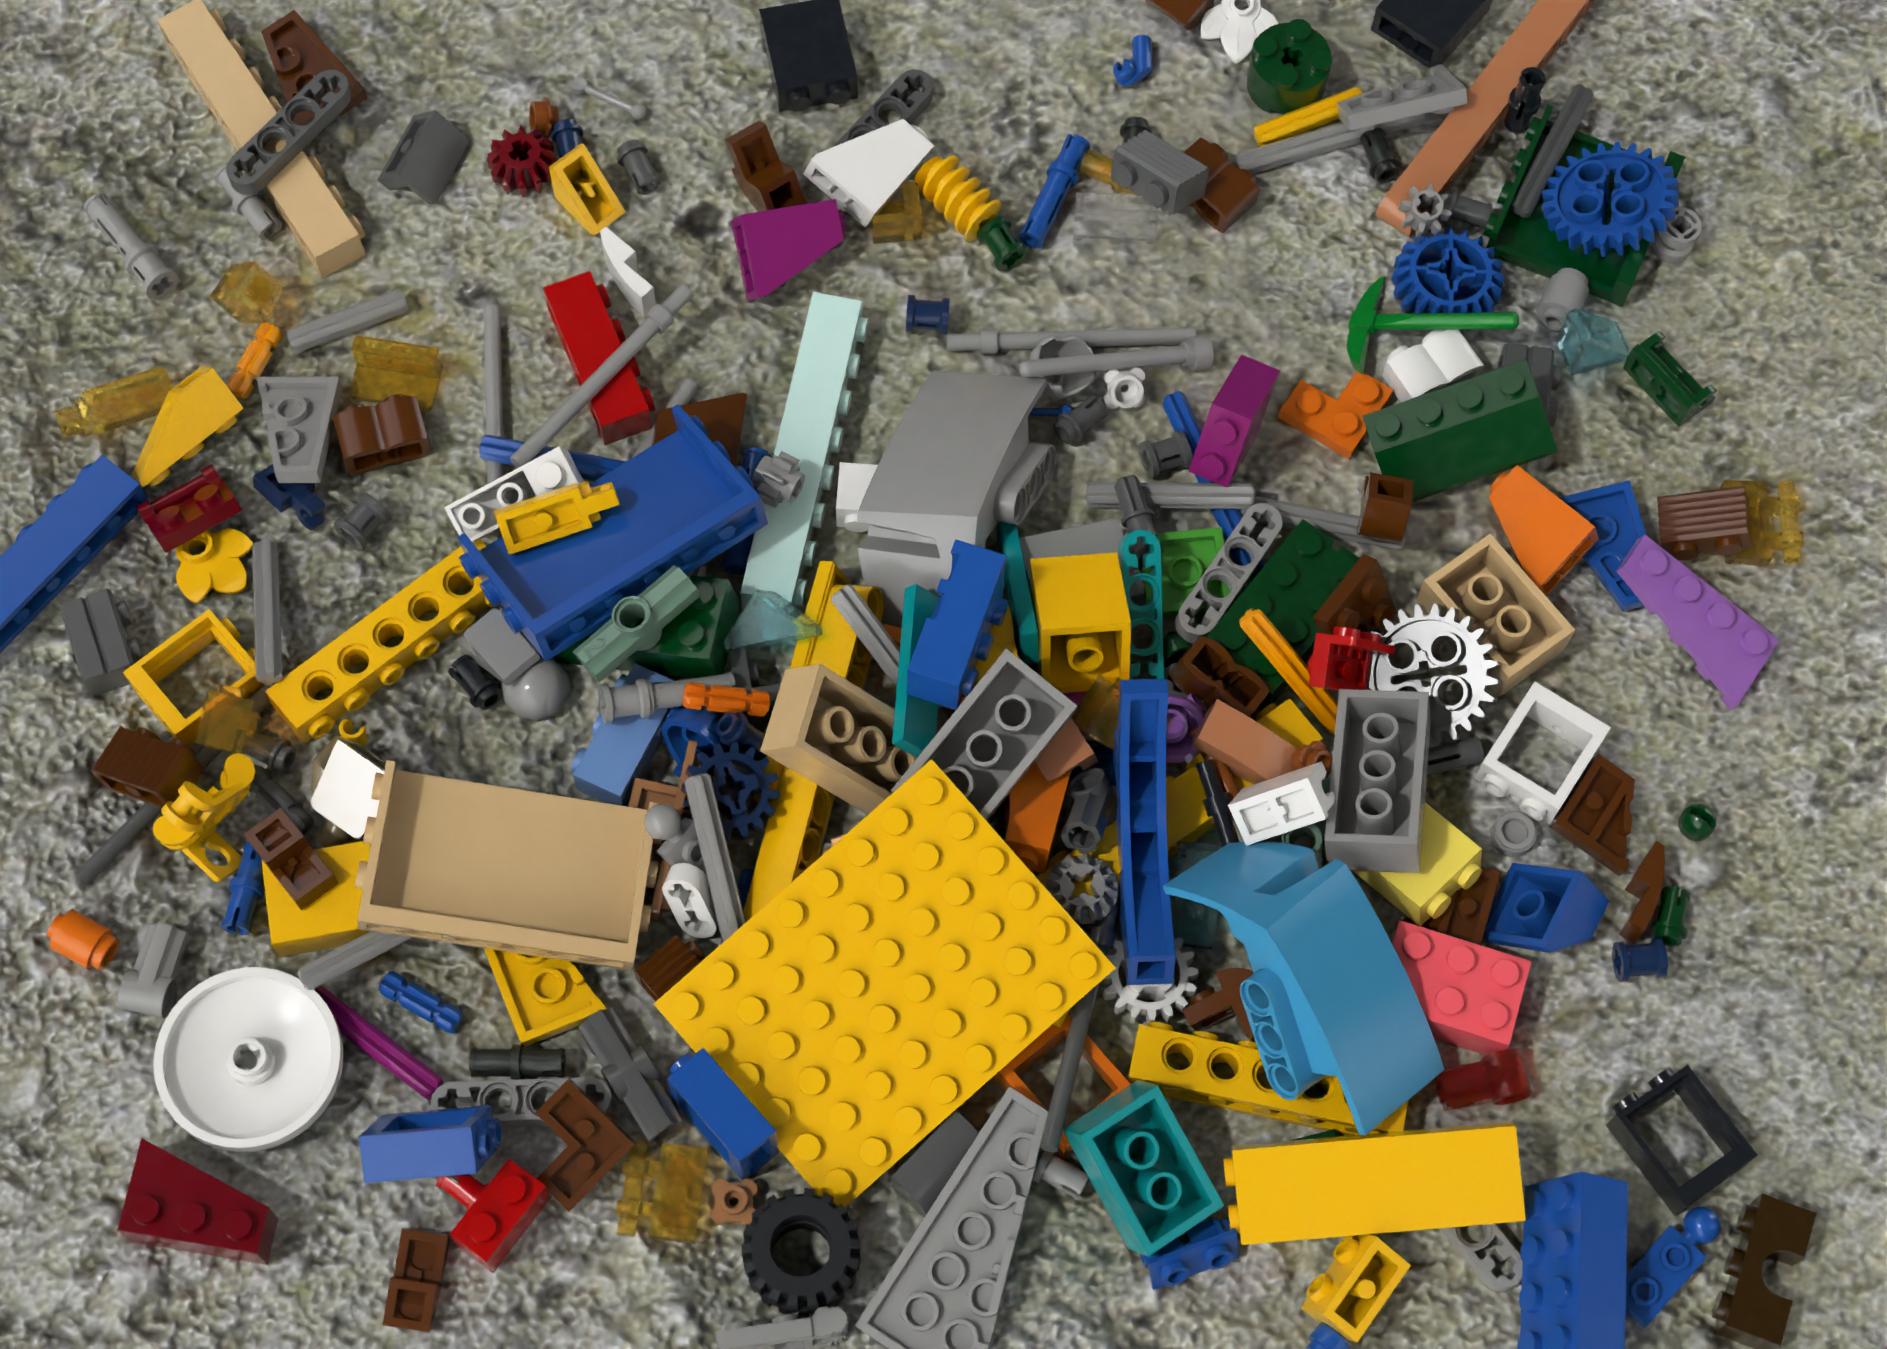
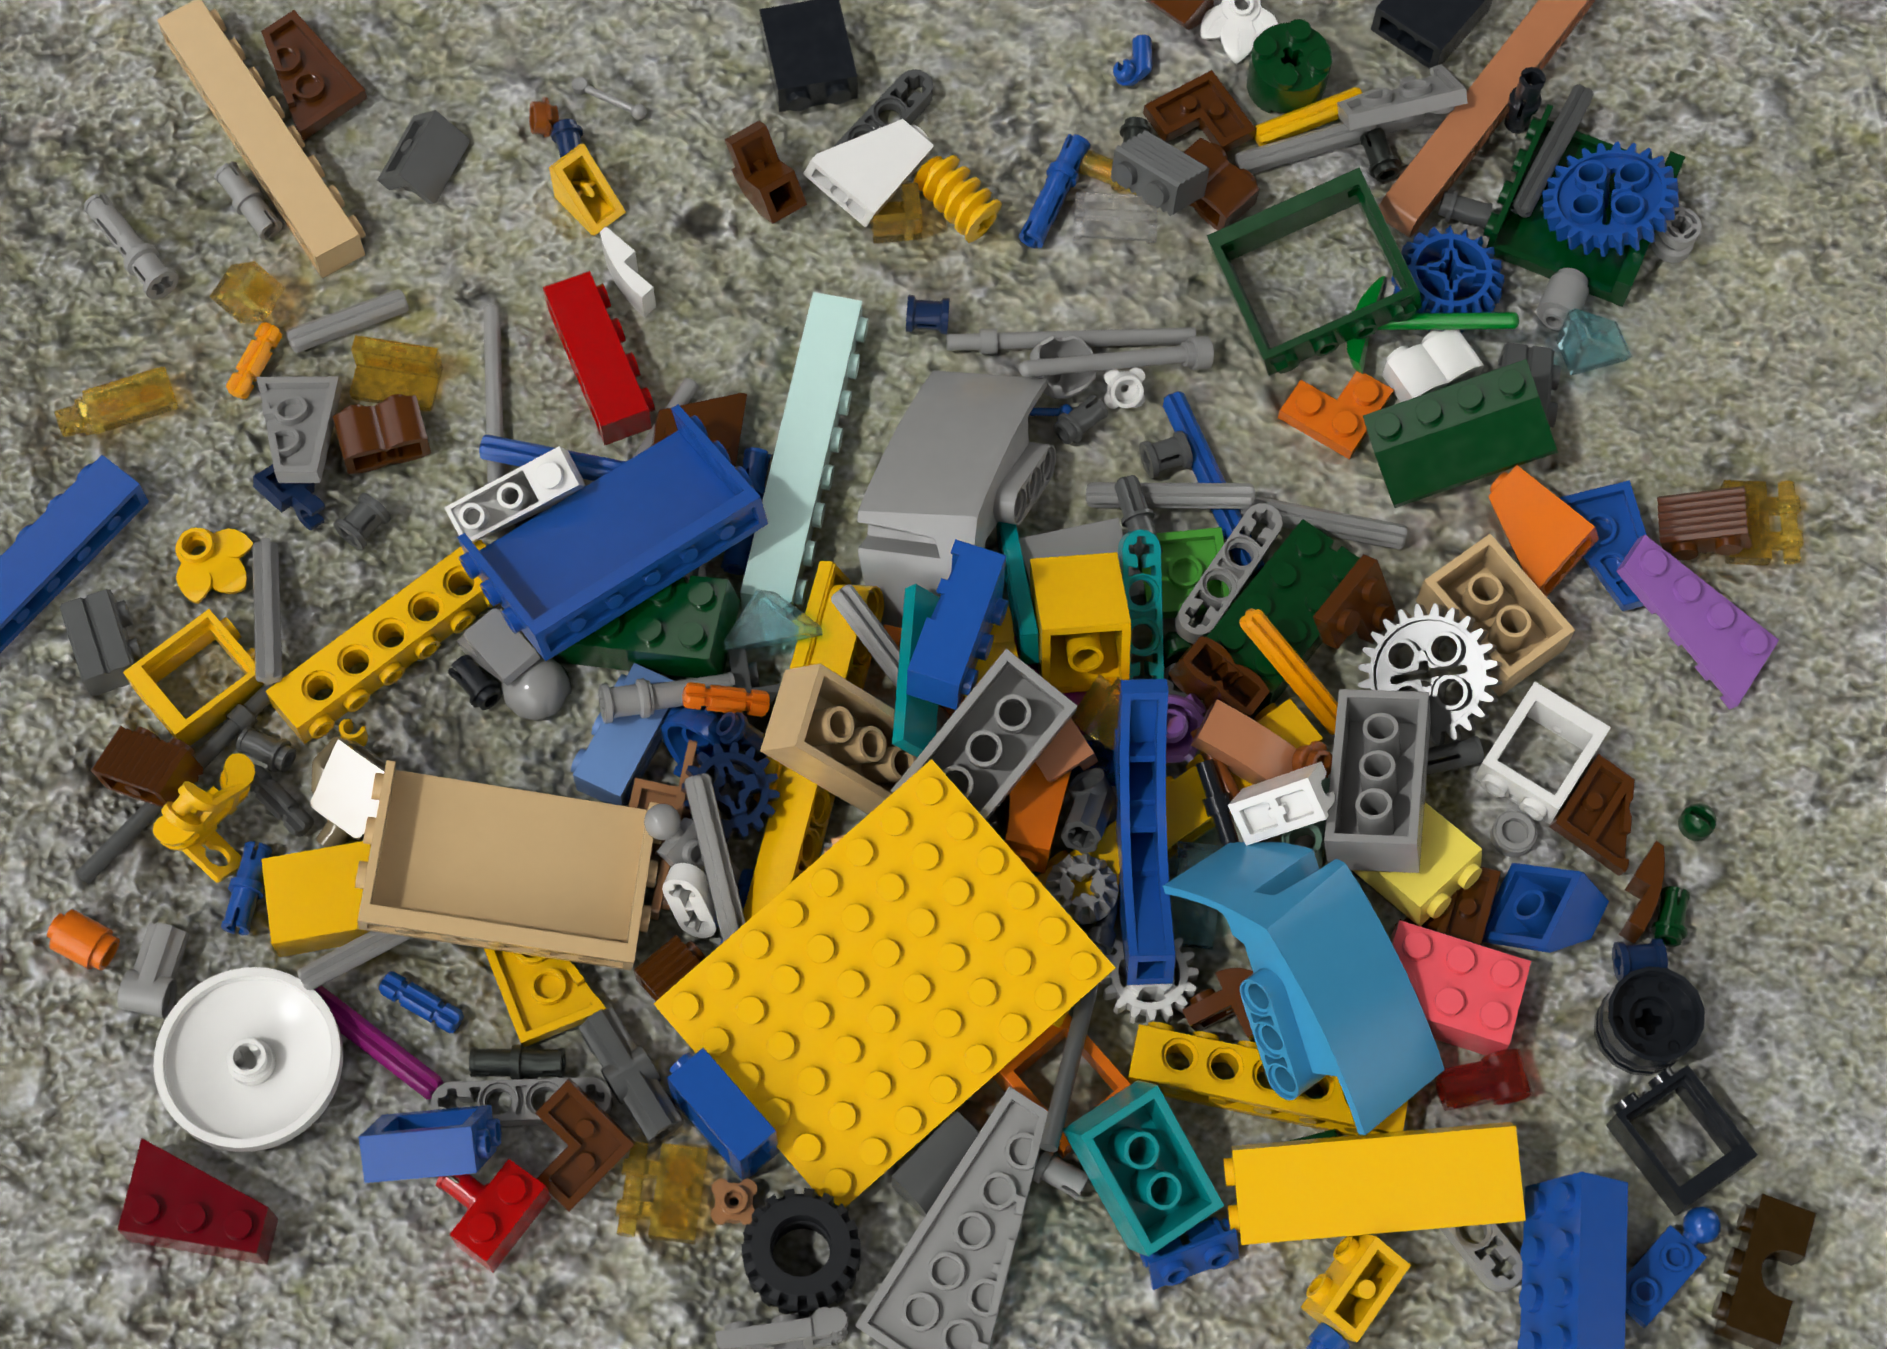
yellow slope [130,365,244,487] -> none
dark red plate [135,464,242,553] -> none
clear yellow brick [193,684,259,753] -> none
dark grey beam [226,69,352,195] -> none
reddish brown slope [243,807,338,910] -> none
reddish brown slope [382,1227,451,1332] -> none
dark red gear [487,125,558,198] -> none
yellow hinge [494,481,620,554] -> none
light grey bar [509,284,693,468] -> none
sand green piece [572,565,701,682] -> none
dark grey pin [617,139,661,195] -> none
magenta slope [731,199,846,302] -> none
light grey gear [752,451,805,508] -> none
white brick [836,462,878,532] -> none
dark green bush [977,216,1029,271] -> none
magenta brick [1188,354,1281,488] -> none
red bracket [1308,627,1395,692] -> none
reddish brown brick [1357,472,1413,543] -> none
light grey gear [1398,183,1452,238] -> none
dark green hinge [1623,331,1717,427] -> none
none -> reddish brown plate [1143,70,1256,153]
none -> dark green window [1207,167,1422,376]
none -> black wheel [1594,966,1705,1076]

